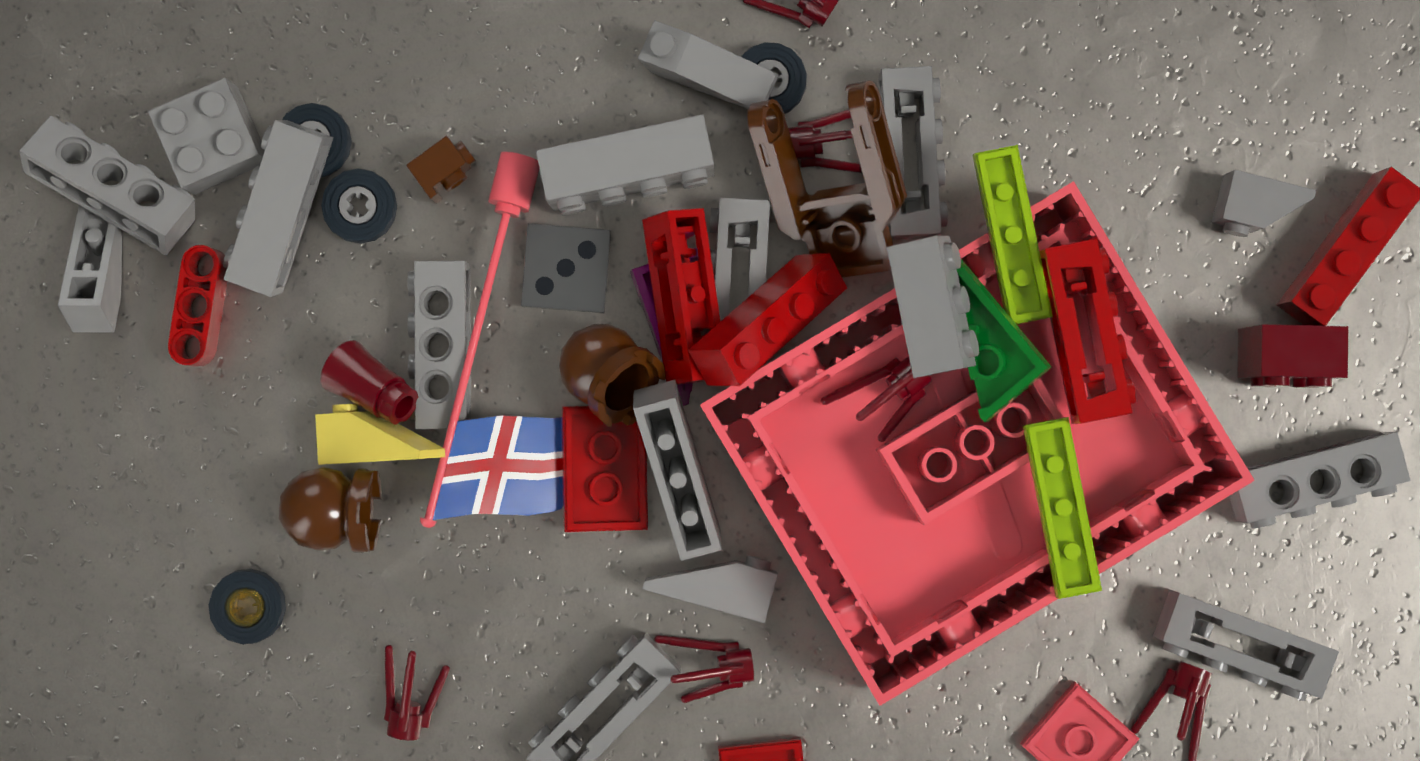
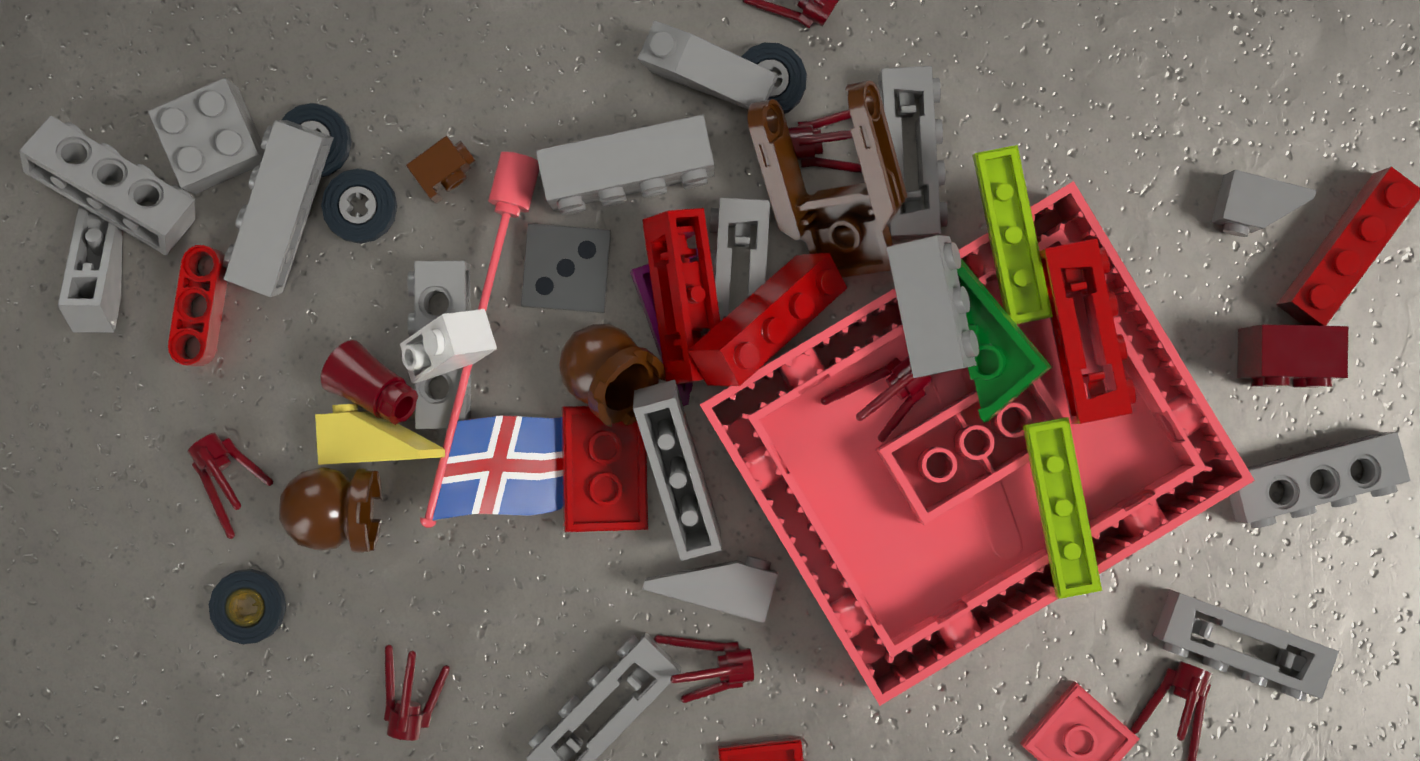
none -> dark red plant [187,433,273,539]
none -> white slope [400,309,497,383]

